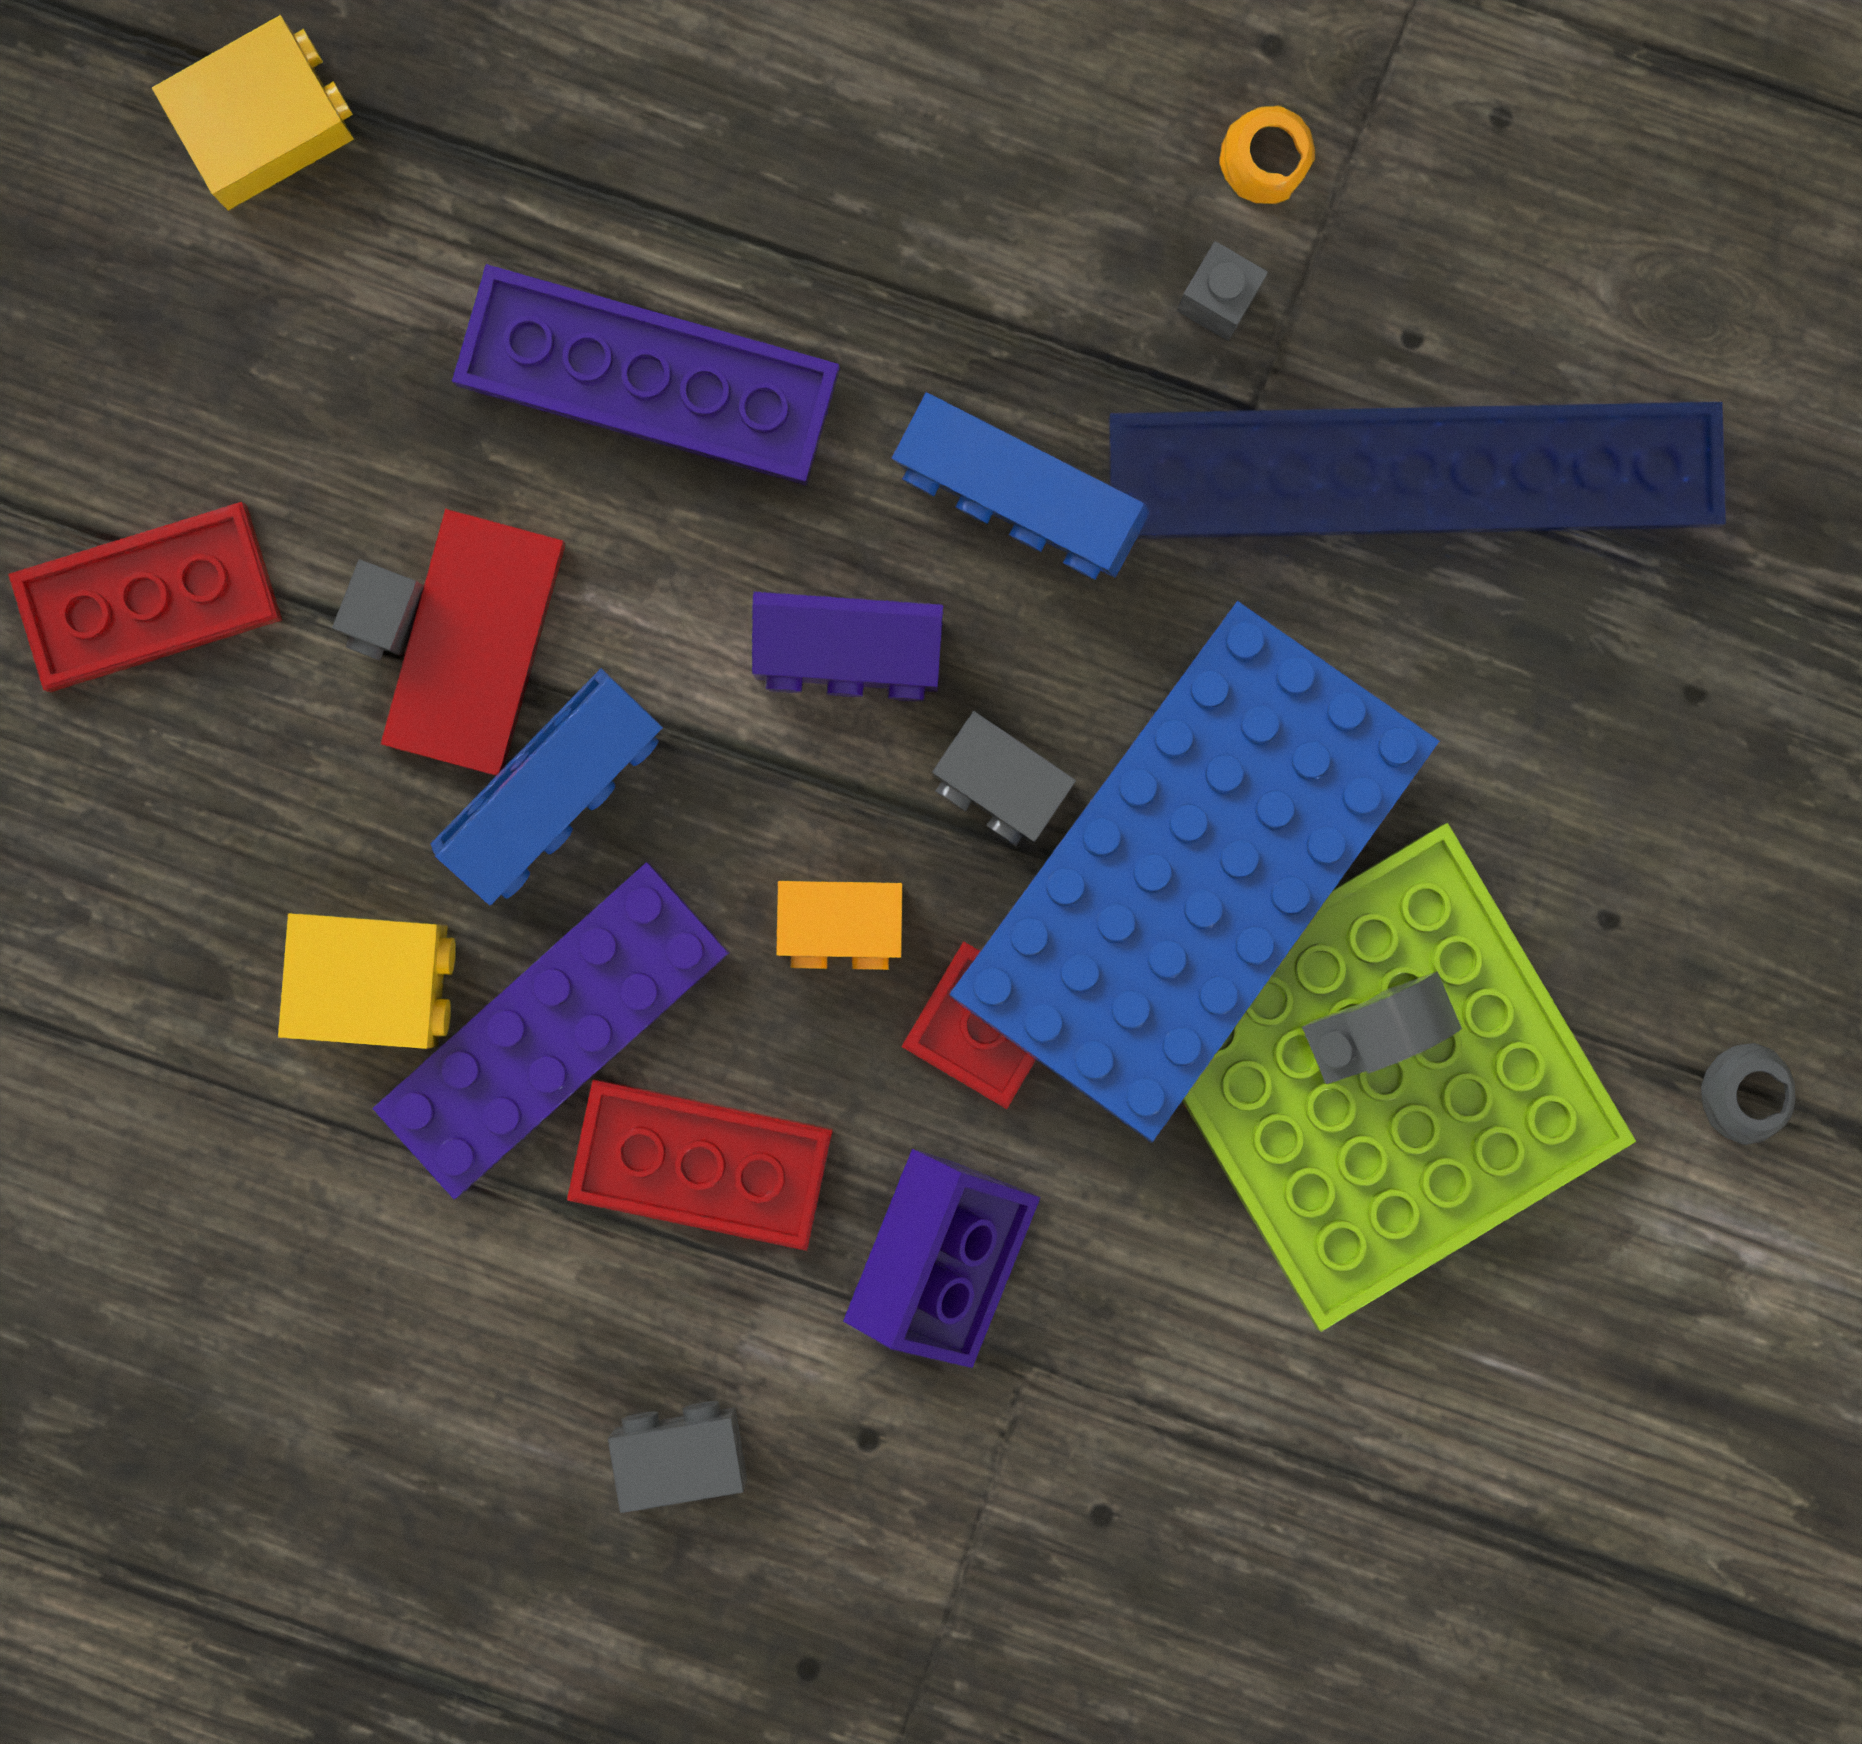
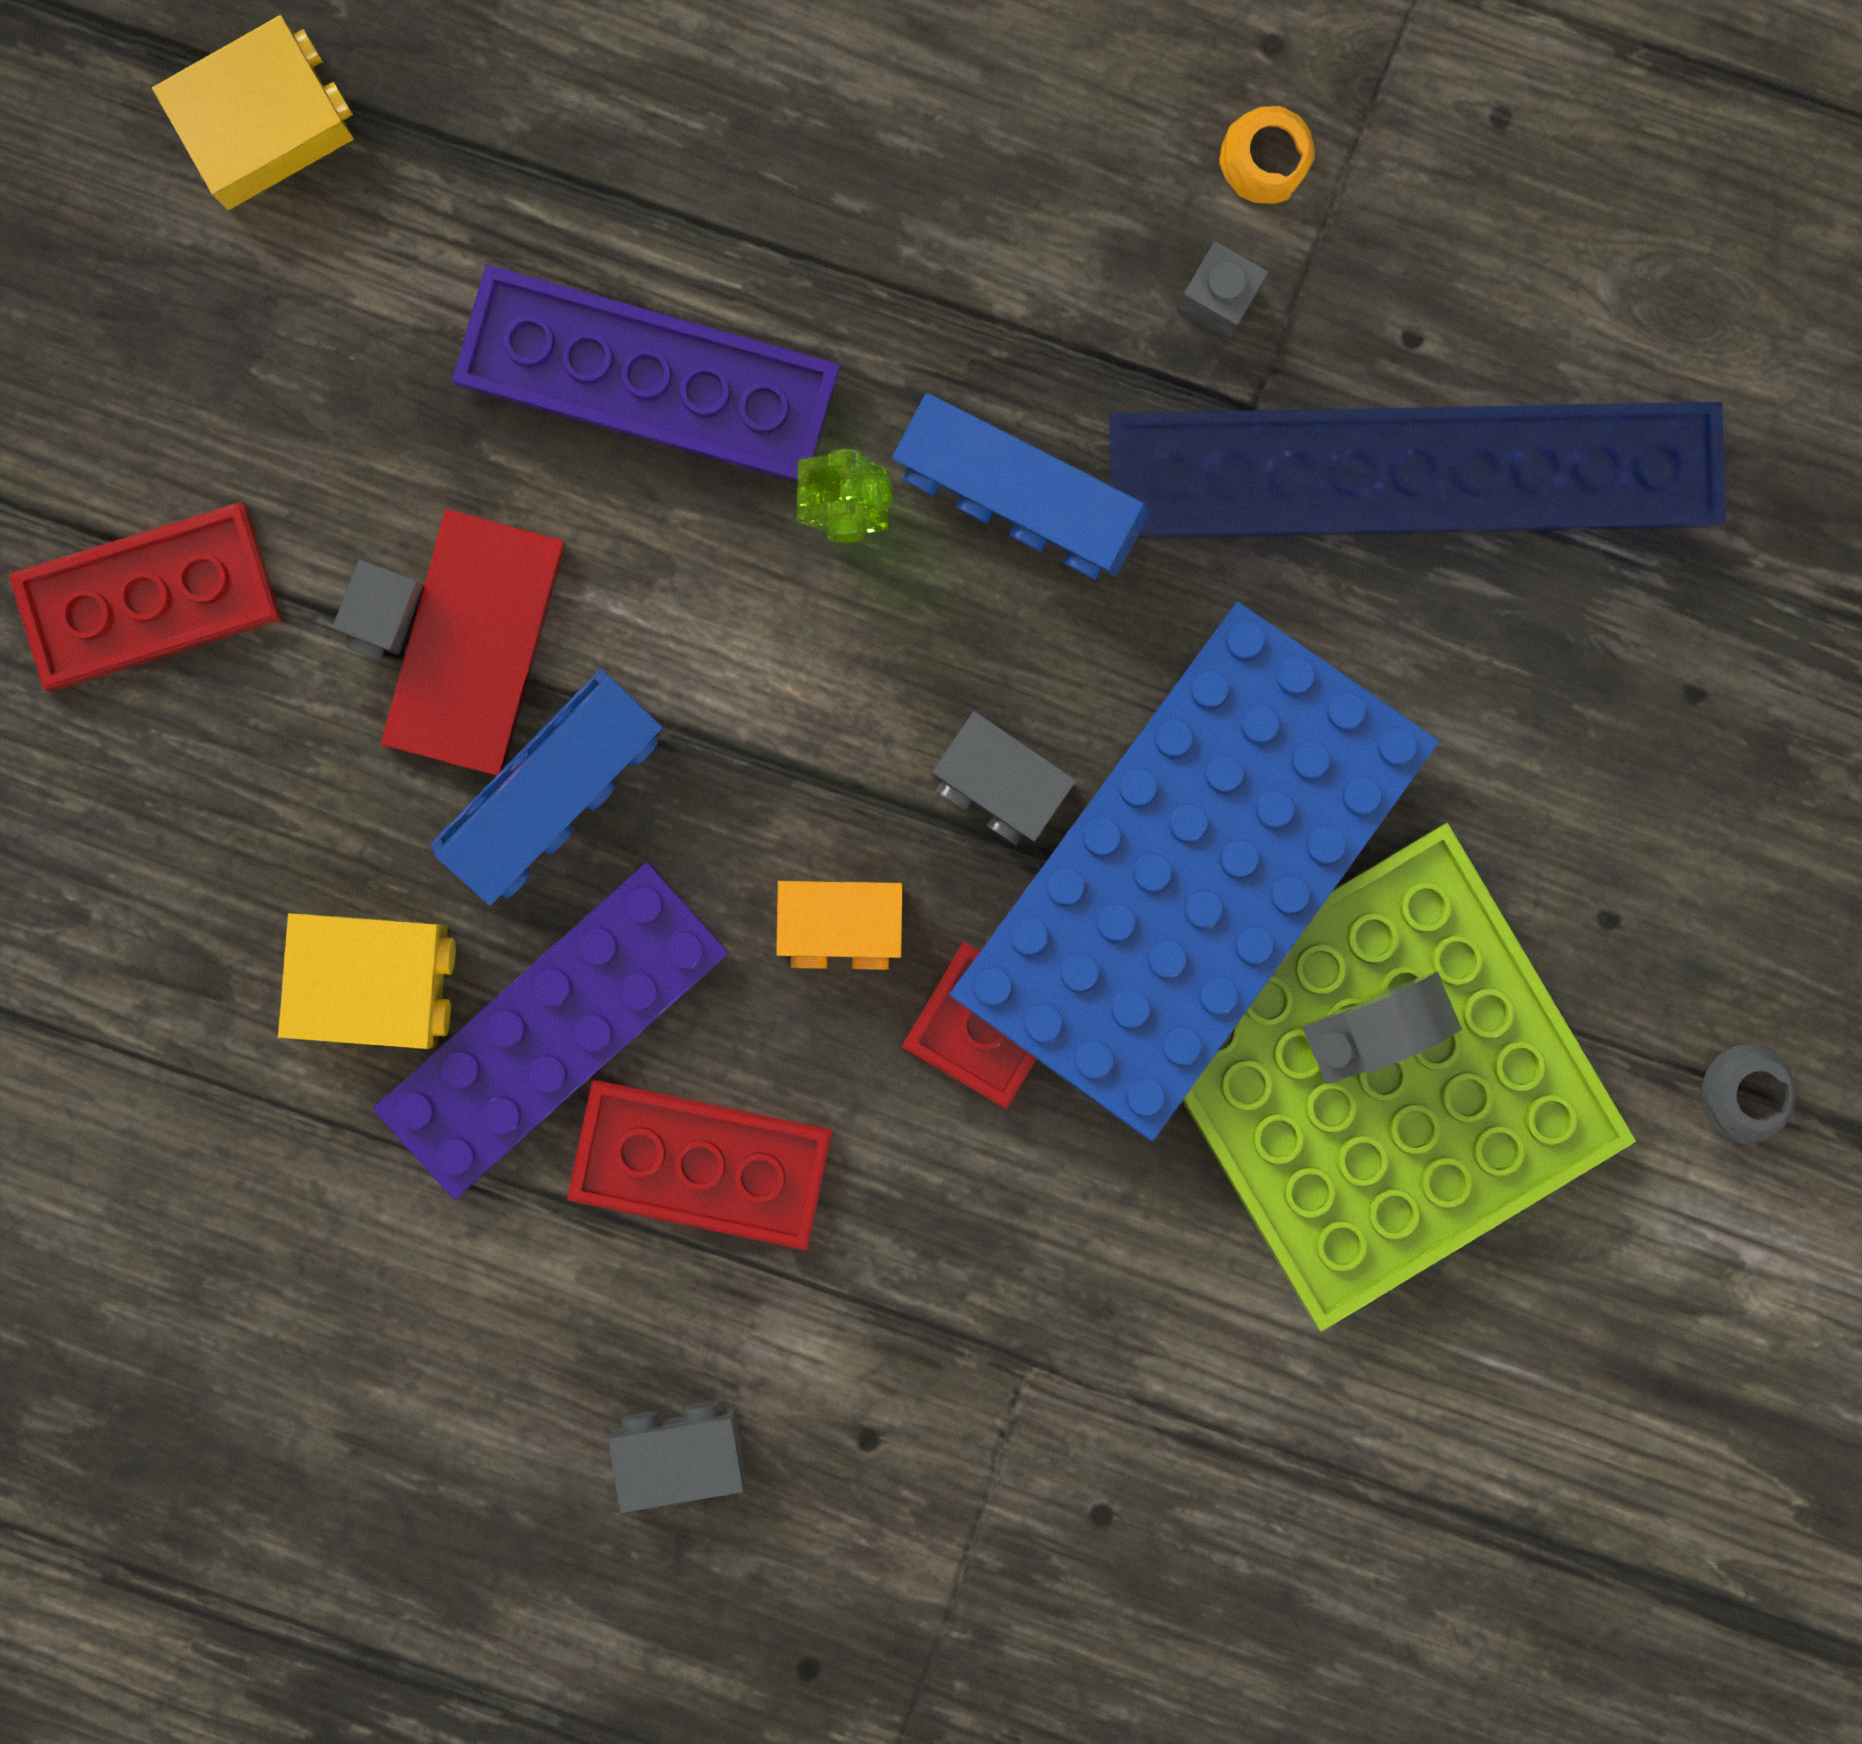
dark purple slope [752,592,943,701] -> none
dark purple slope [843,1149,1041,1368] -> none
none -> clear neon green brick [797,449,893,543]

